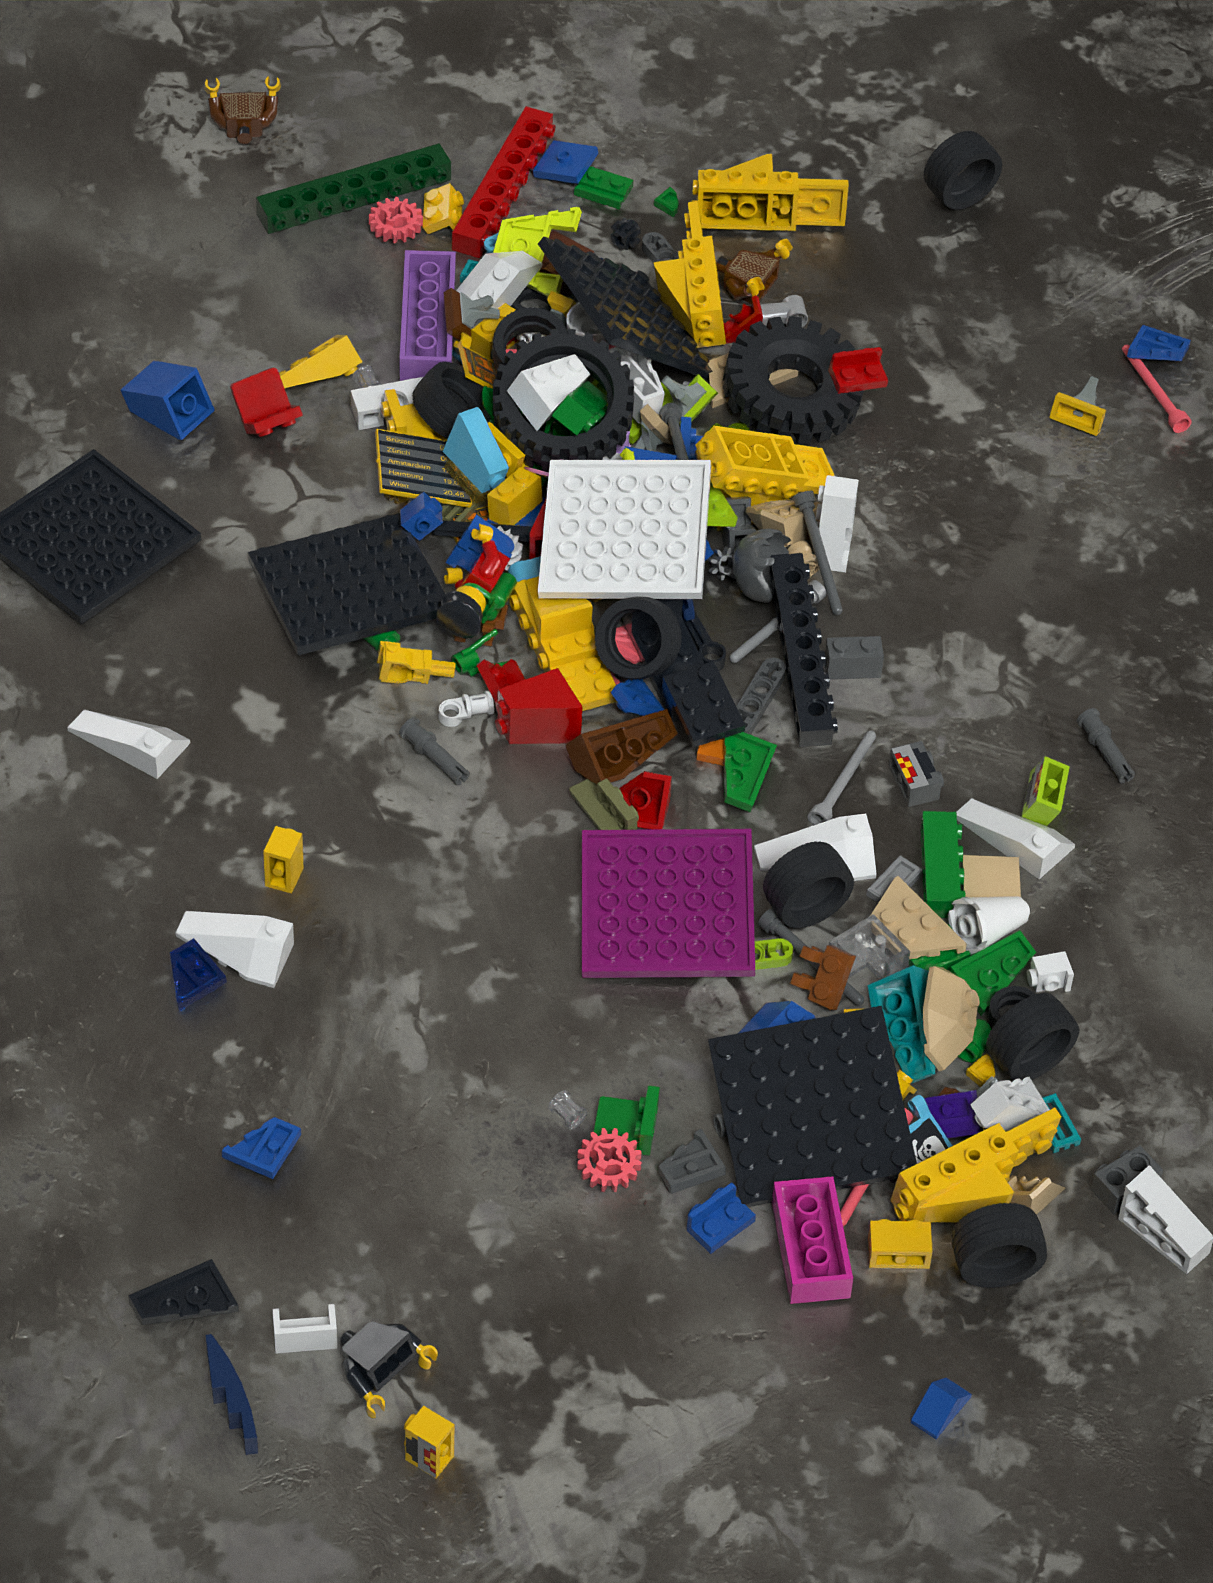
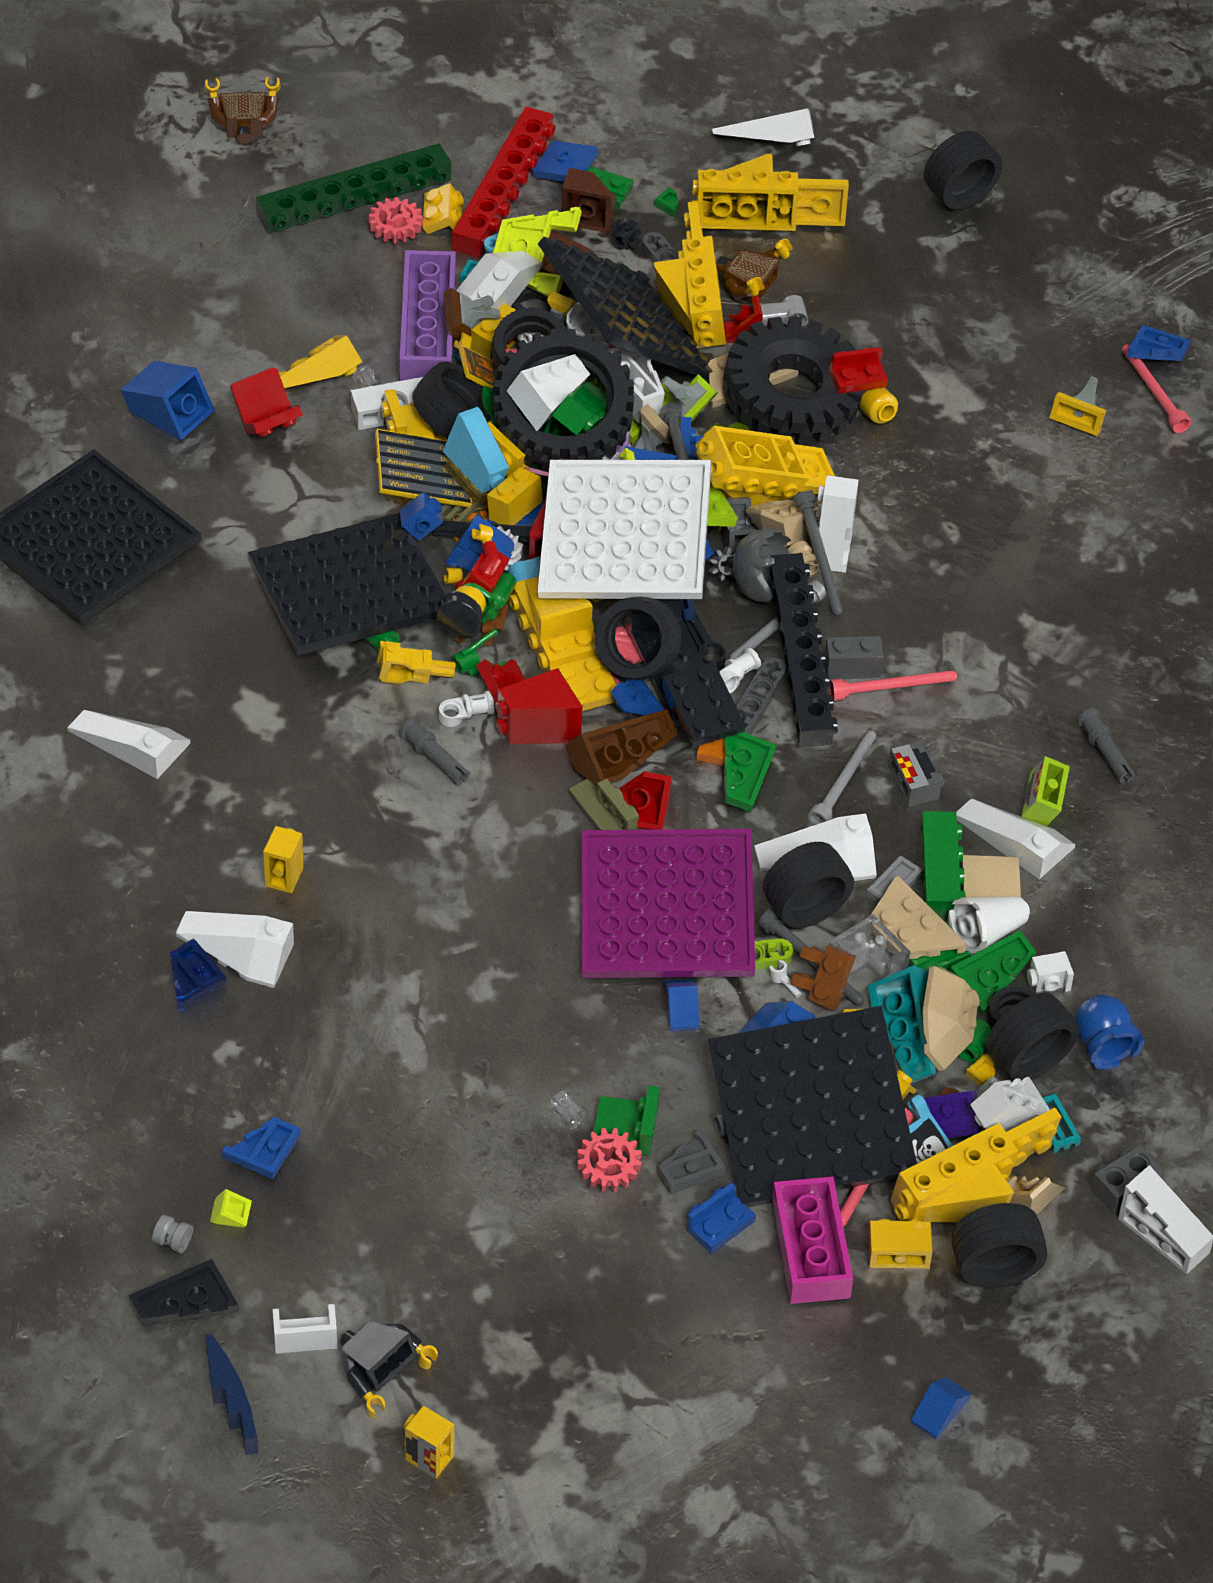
none -> light grey wheel [152,1214,193,1254]
none -> neon yellow slope [210,1189,252,1228]
none -> copper slope [561,168,617,233]
none -> blue slope [664,979,699,1031]
none -> white wedge [712,108,815,147]
none -> white connector [720,647,761,694]
none -> white hand [770,960,802,998]
none -> coral piece [829,671,957,701]
none -> yellow head [860,387,898,424]
none -> blue tile [1075,994,1145,1070]

